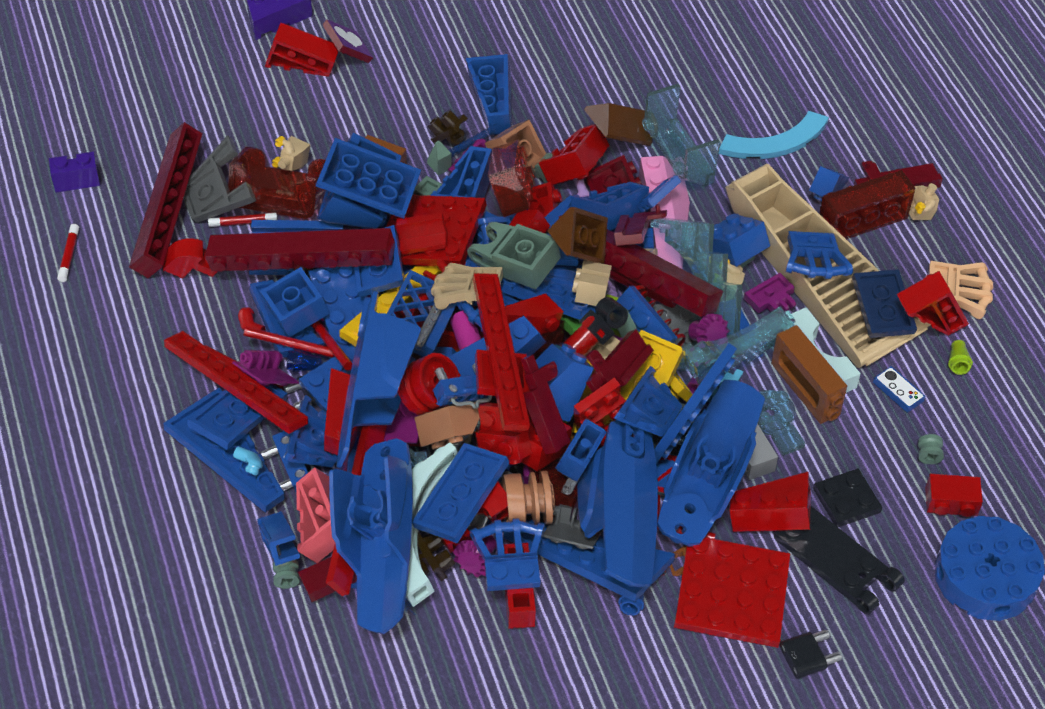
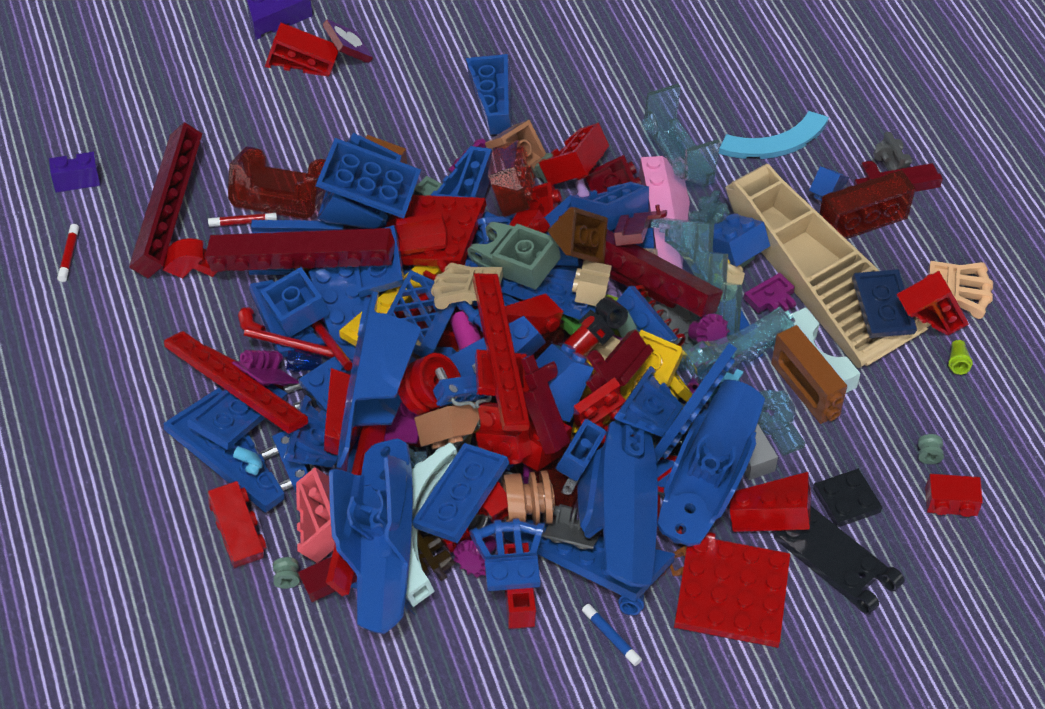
dark grey wing [184,135,256,223] -> none
blue window [257,511,301,566] -> none
tan piece [272,136,311,171] -> none
light grey piece [415,304,442,350] -> none
dark brown hips [427,109,468,146] -> none
sand green slope [427,141,452,176] -> none
blue piece [449,124,500,157] -> none
reddish brown slope [584,103,653,146] -> none
blue tile [637,175,682,212] -> none
black piece [780,630,842,679] -> none
blue plate [786,231,853,279] -> none
tile [873,366,926,413] -> none
tan piece [903,183,939,220] -> none
blue brick [935,516,1045,621] -> none
none -> red wedge [208,481,267,568]
none -> blue bar [582,604,642,666]
none -> clear light blue hips [690,190,730,233]
none -> dark grey hips [873,132,912,171]

